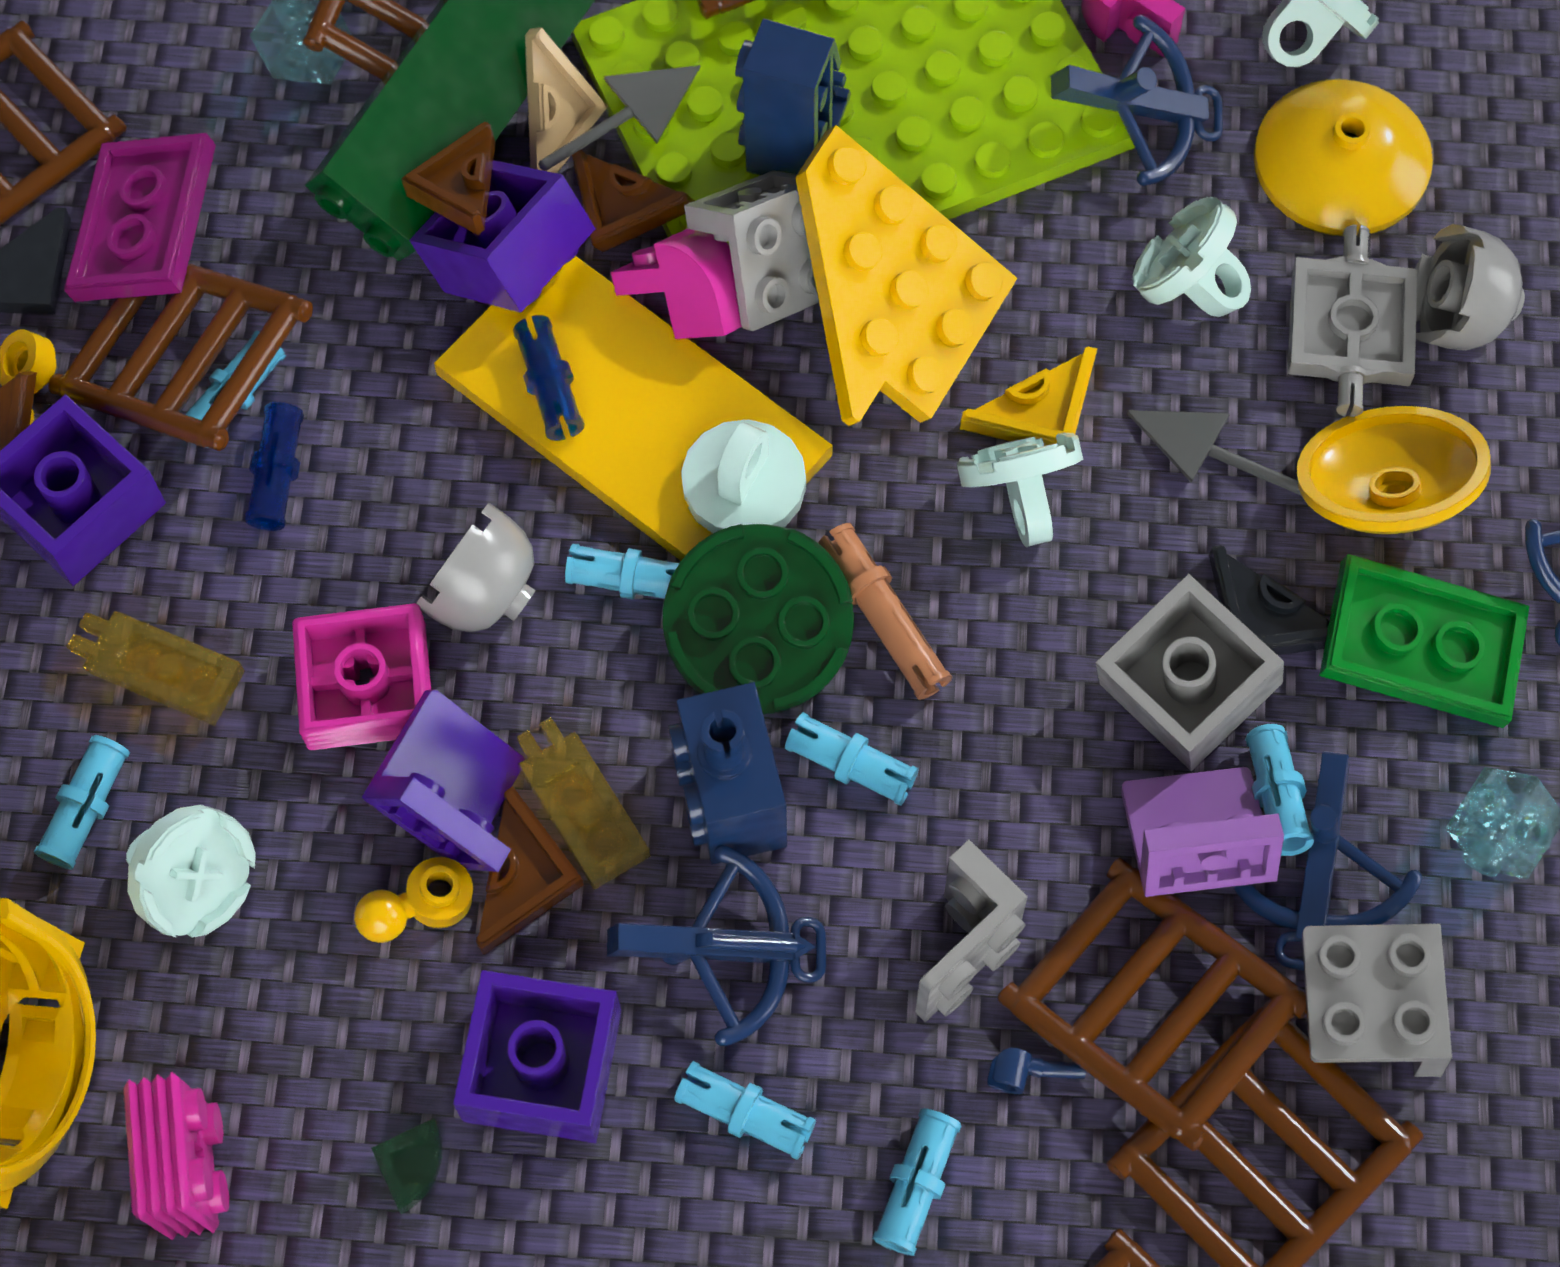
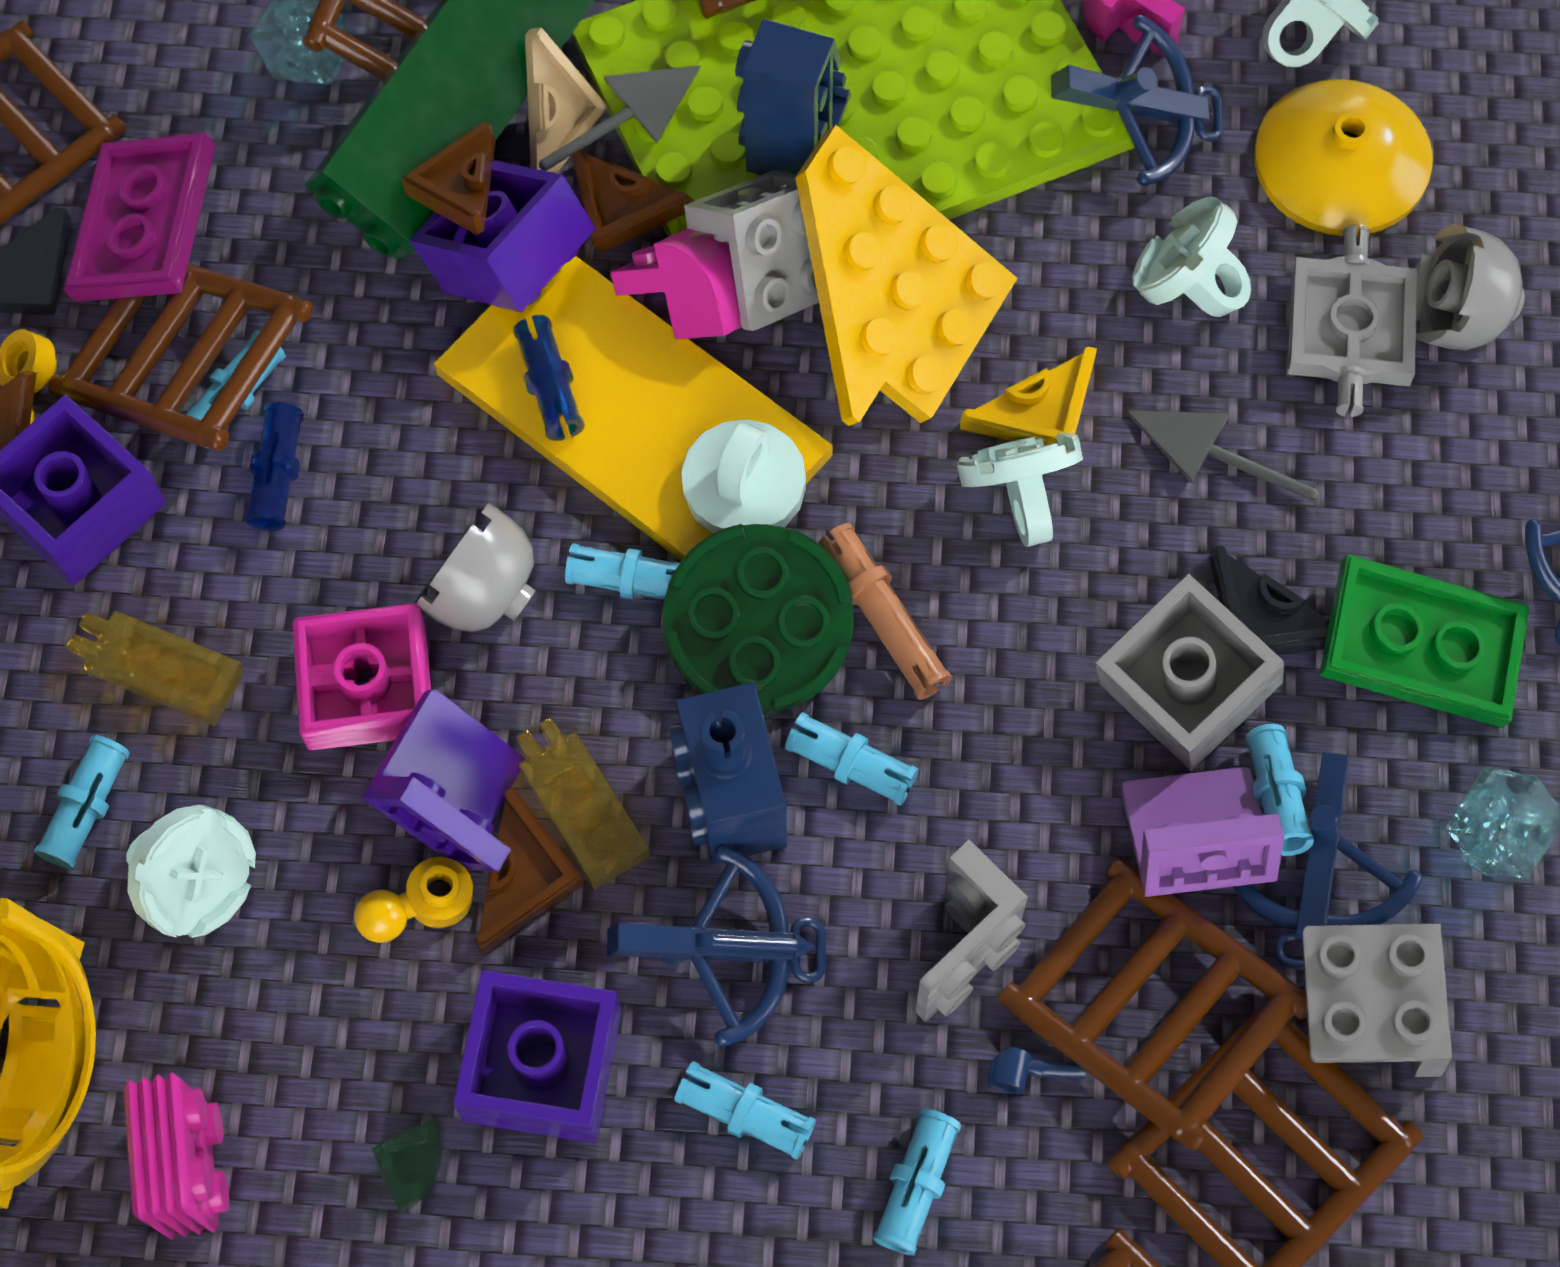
yellow dish [1297,406,1491,534] -> none

